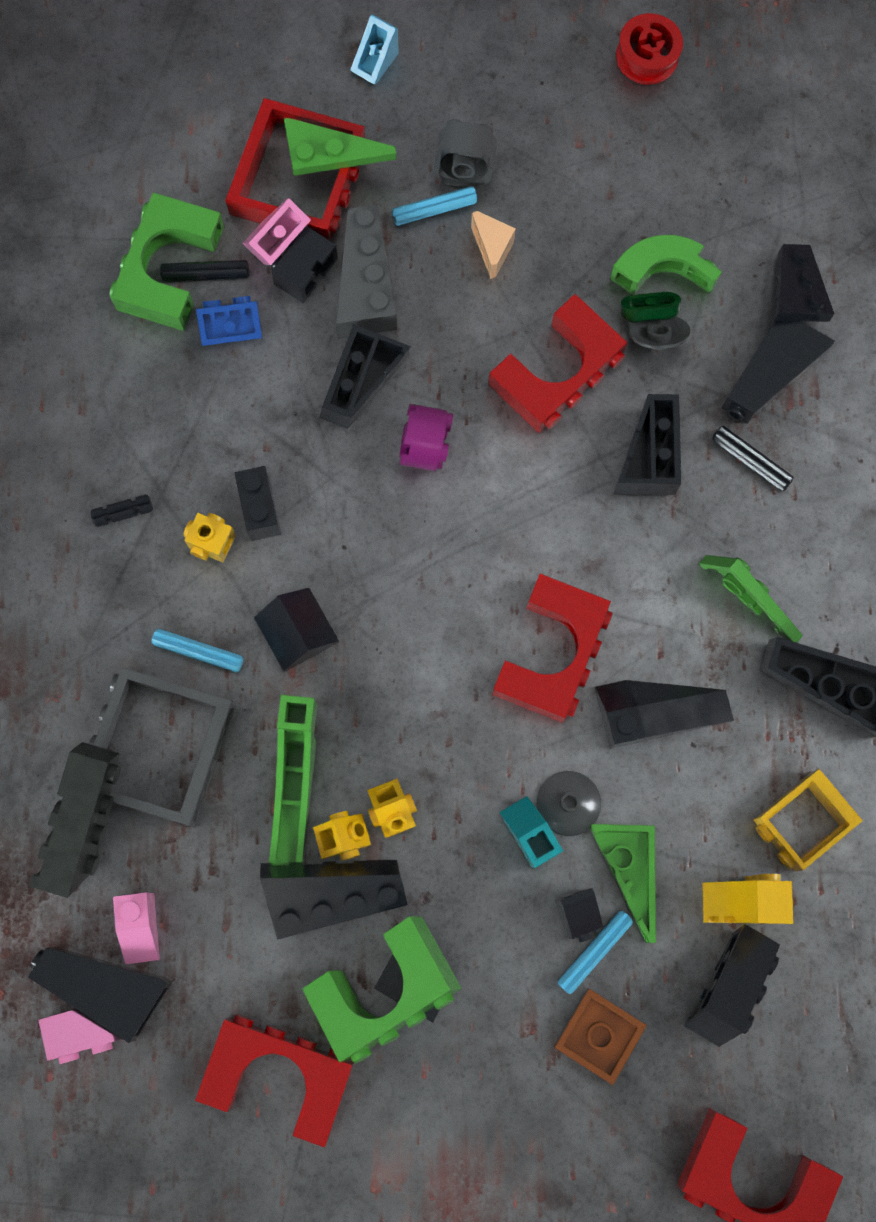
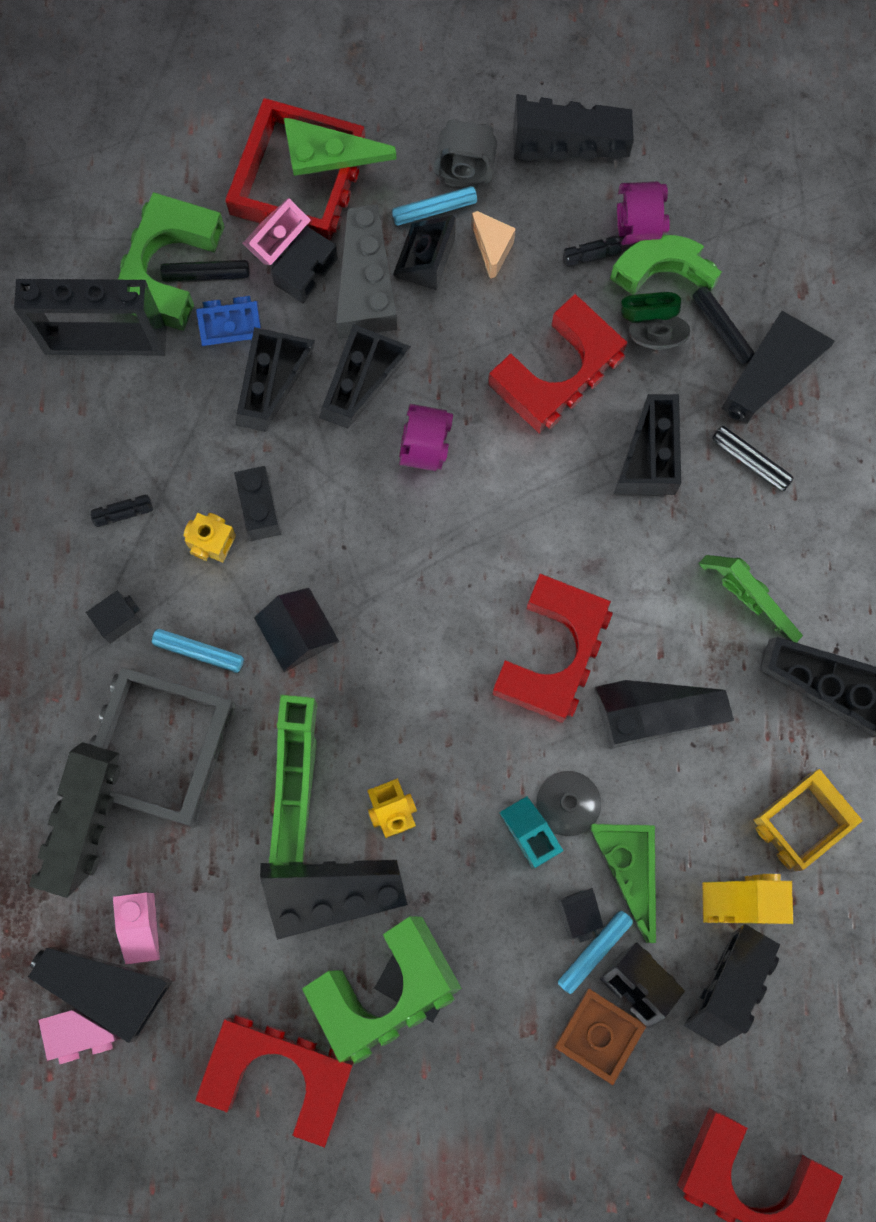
yellow brick [313,811,371,861] -> none
medium azure slope [350,14,399,84] -> none
red wheel [616,13,683,85] -> none
black wing [774,244,834,322] -> none
none -> black window [14,279,167,356]
none -> black brick [86,590,142,644]
none -> black wedge [236,327,315,432]
none -> black slope [393,215,456,290]
none -> black wedge [513,94,634,161]
none -> black axle [563,236,622,266]
none -> black brick [600,942,685,1029]
none -> magenta brick [617,181,670,245]
none -> black axle [693,286,755,364]

